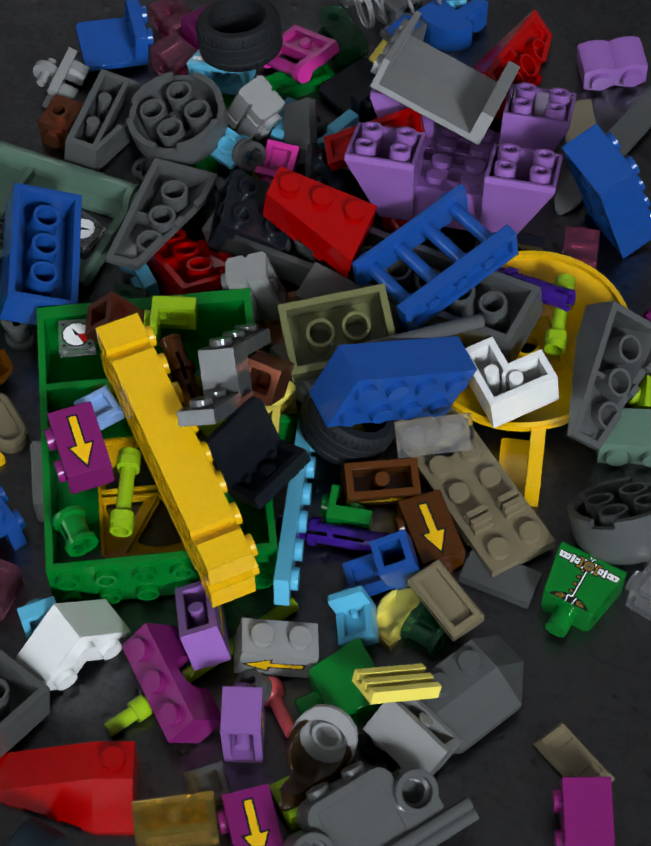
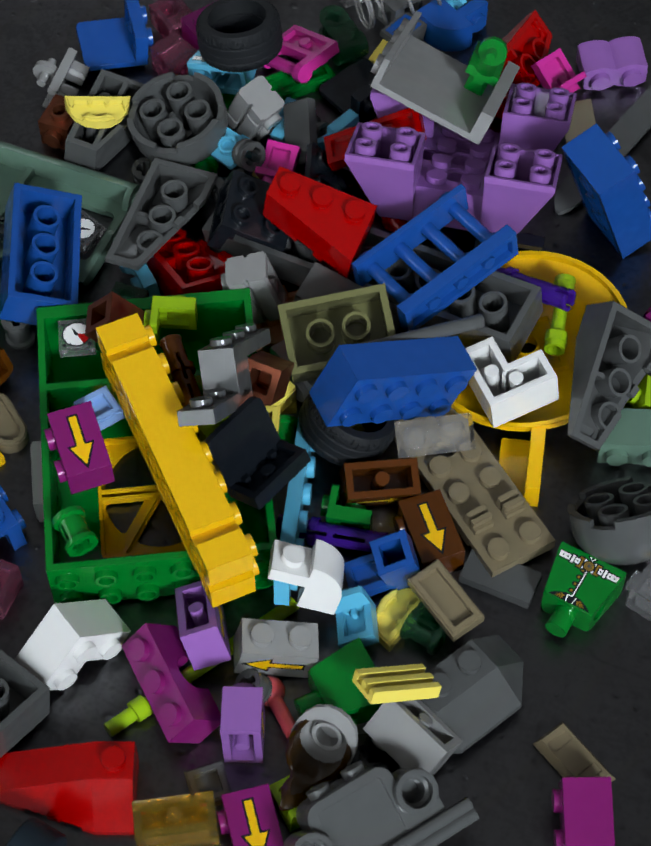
medium azure plate [17,595,56,639] -> none
lime bar [109,447,141,537] -> none
clear pink brick [562,226,600,269] -> none
none -> light yellow tile [64,96,131,129]
none -> white brick [267,539,344,615]
none -> green hips [464,36,508,96]
none -> dark pink bracket [531,48,587,93]

